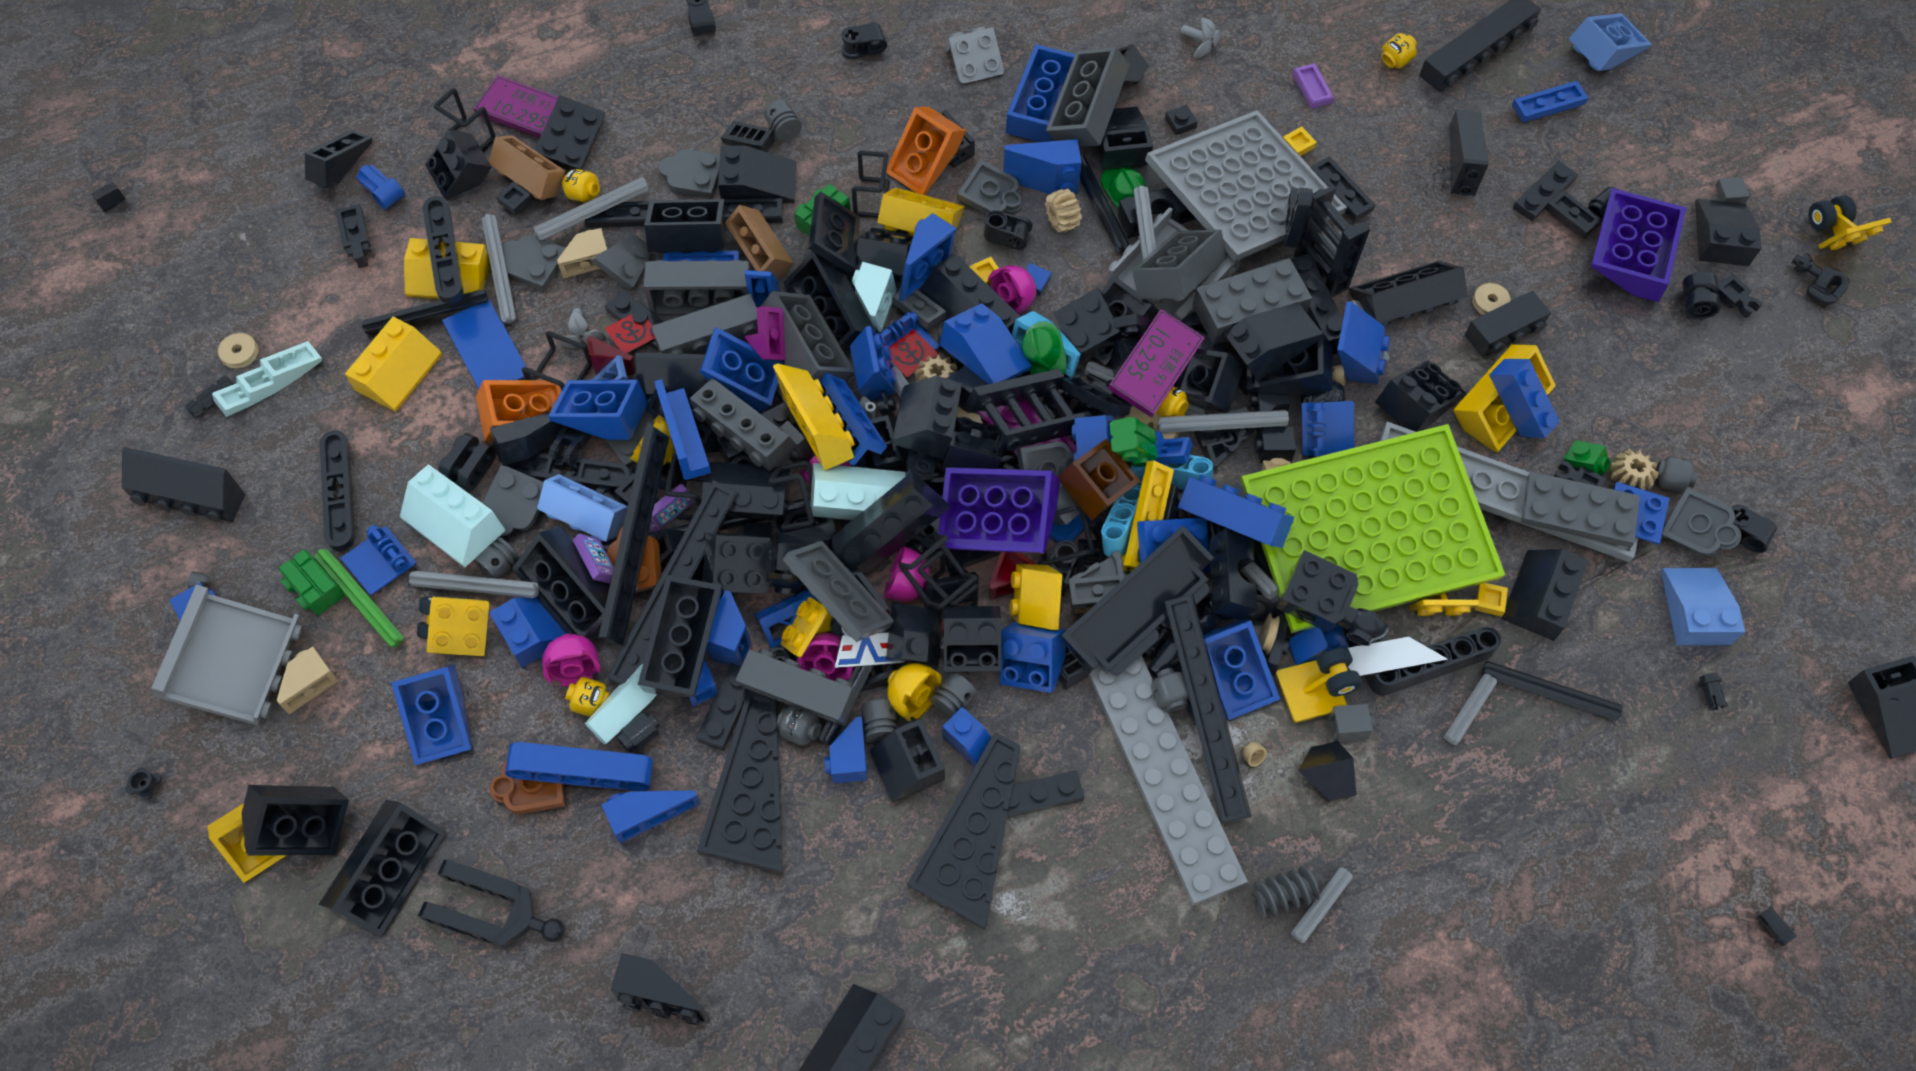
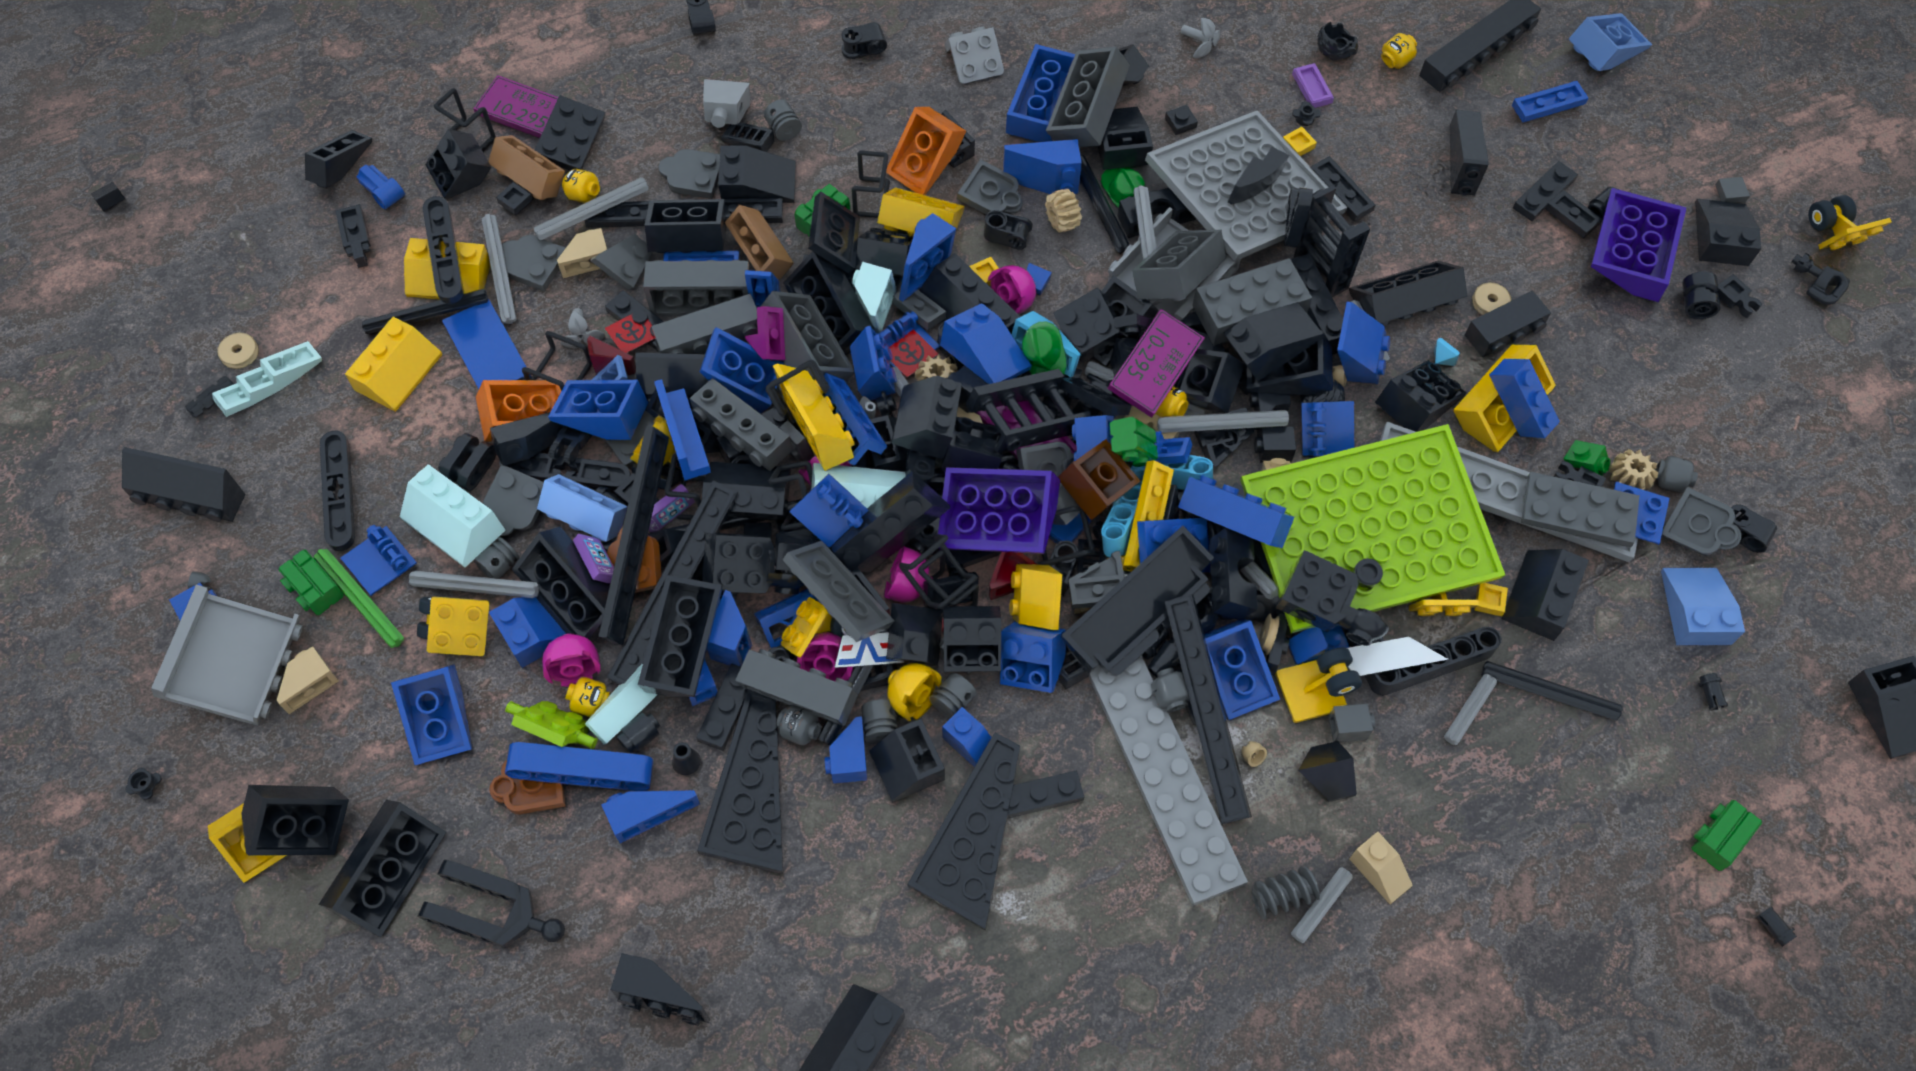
none -> lime plate [505,701,598,749]
none -> black cone [672,742,701,775]
none -> light grey torso [703,79,751,128]
none -> black piece [766,360,829,417]
none -> blue hinge [789,474,869,548]
none -> black slope [1228,147,1290,204]
none -> black plate [1292,101,1321,126]
none -> black hair [1317,22,1359,60]
none -> tan slope [1349,832,1413,905]
none -> black tile [1353,558,1383,588]
none -> medium azure slope [1434,338,1460,366]
none -> green brick [1691,800,1762,871]

